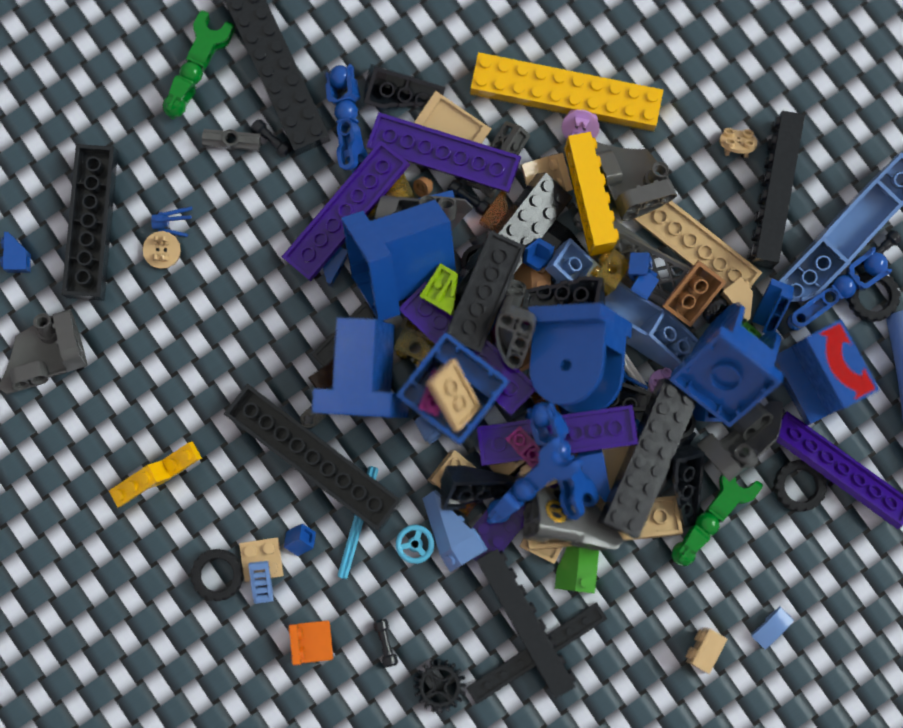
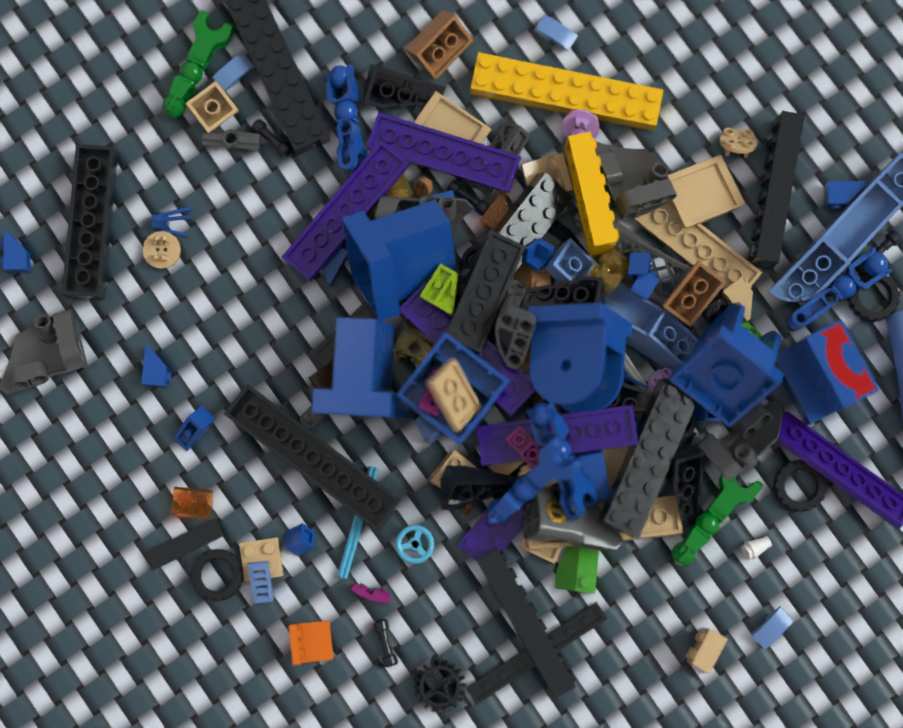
yellow bracket [109,441,202,508] -> none
medium blue wedge [422,490,487,572] -> none
blue piece [752,279,794,334] -> none
none -> blue slope [141,346,172,388]
none -> black tile [146,518,225,570]
none -> clear orange bracket [171,487,213,520]
none -> blue slope [173,406,215,451]
none -> tan slope [186,81,239,134]
none -> medium blue slope [212,53,254,92]
none -> magenta slope [351,583,392,603]
none -> medium nougat slope [405,10,474,80]
none -> medium blue slope [534,15,577,52]
none -> tan piece [668,155,746,229]
none -> white cone [741,536,772,560]
none -> blue slope [824,181,866,210]

